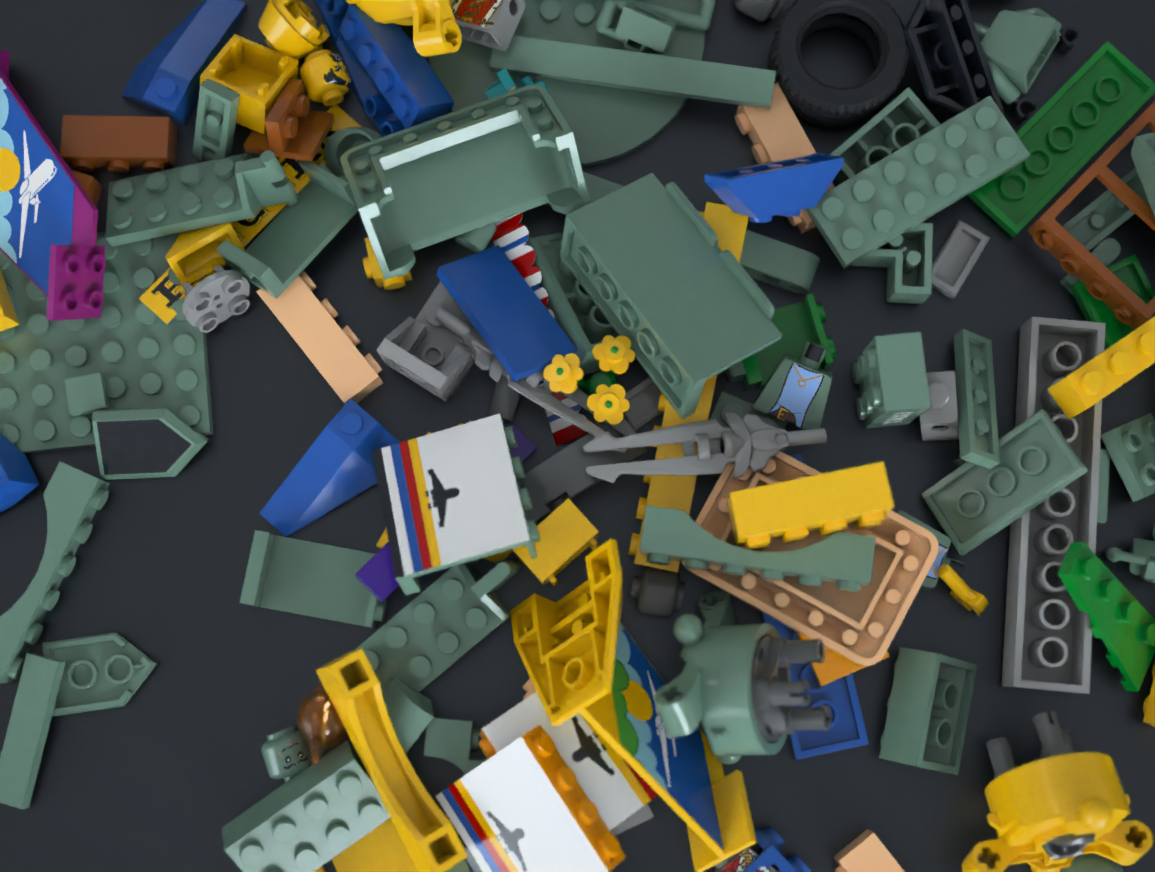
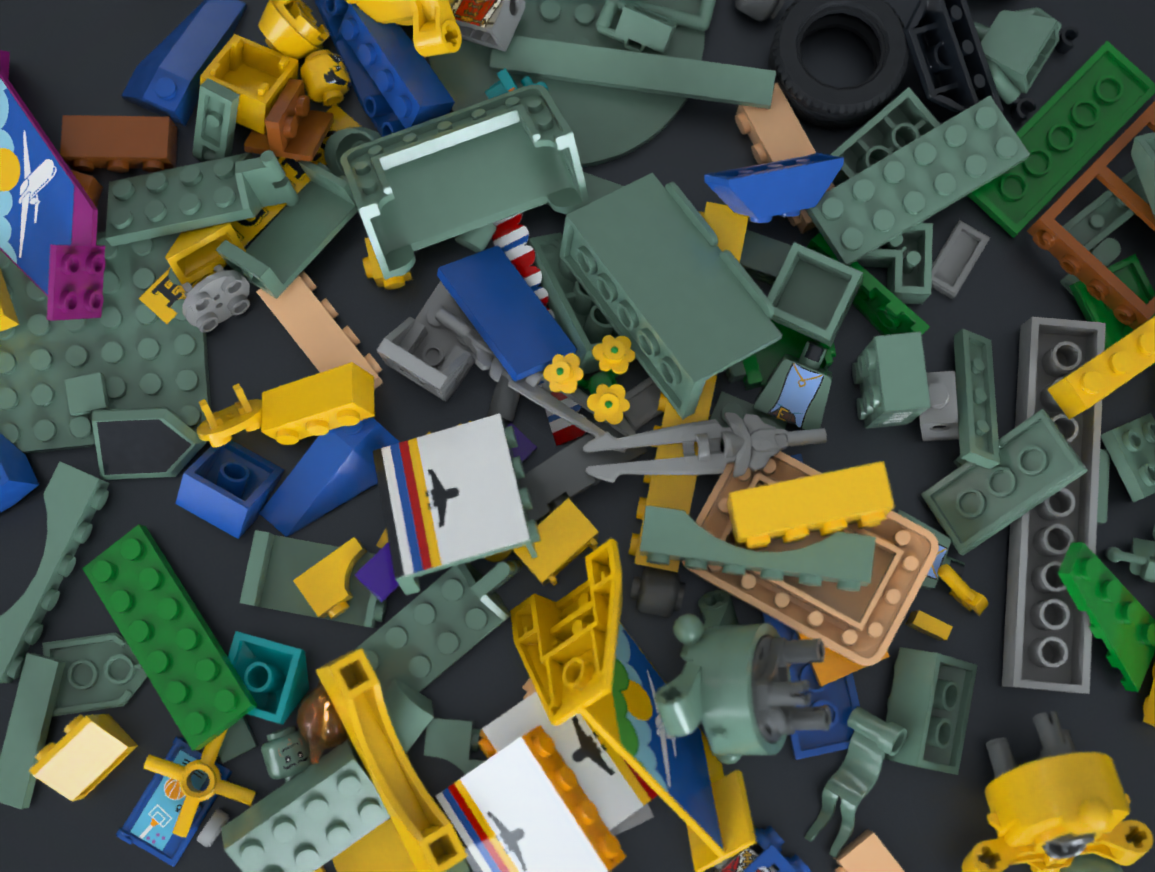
none -> slope [29,714,138,801]
none -> green plate [82,524,258,751]
none -> door [116,736,233,867]
none -> yellow bar [144,729,257,838]
none -> blue slope [175,440,284,539]
none -> yellow plate [196,383,262,447]
none -> light grey tile [196,808,230,847]
none -> sand green tile [219,716,259,763]
none -> teal slope [228,631,309,724]
none -> yellow brick [261,362,375,445]
none -> yellow arch [293,537,367,619]
none -> sand green piece [767,242,863,347]
none -> sand green flag [805,706,907,858]
none -> green wing [806,233,930,336]
none -> yellow tile [905,610,953,641]

